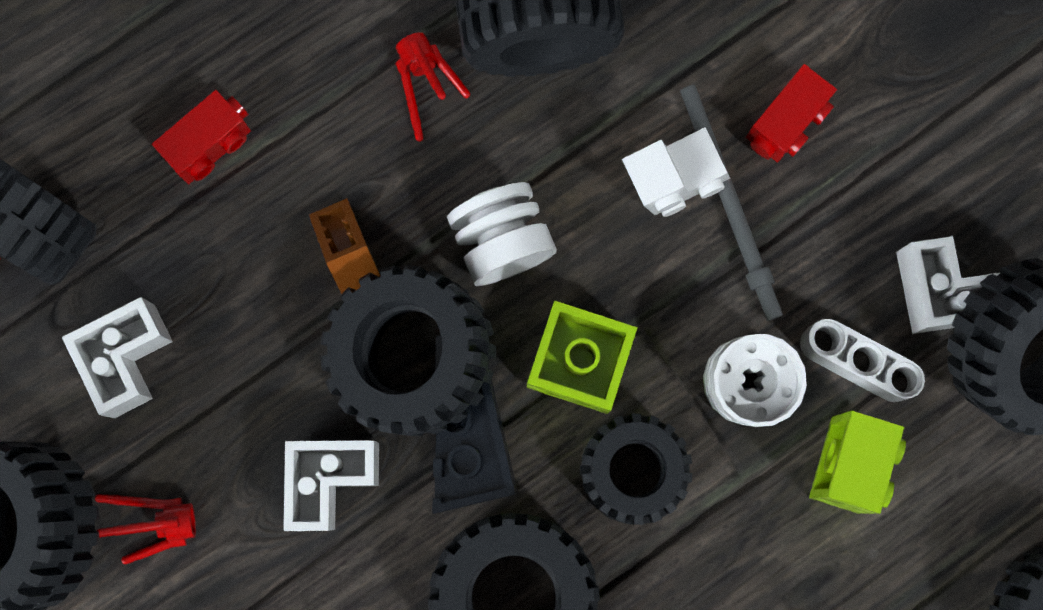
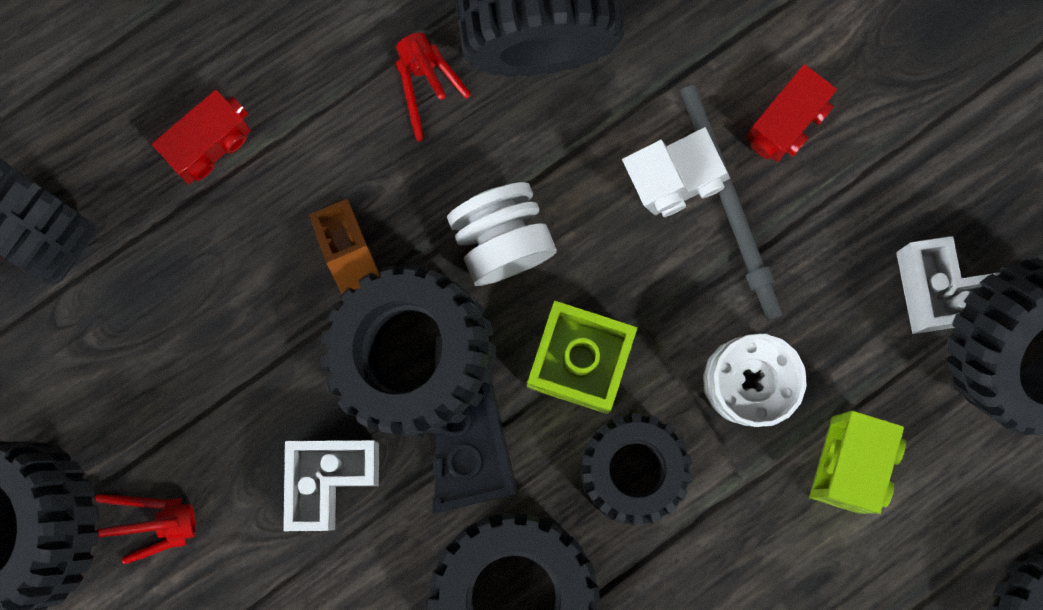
white brick [62,297,173,418] -> none
white beam [800,319,925,402] -> none

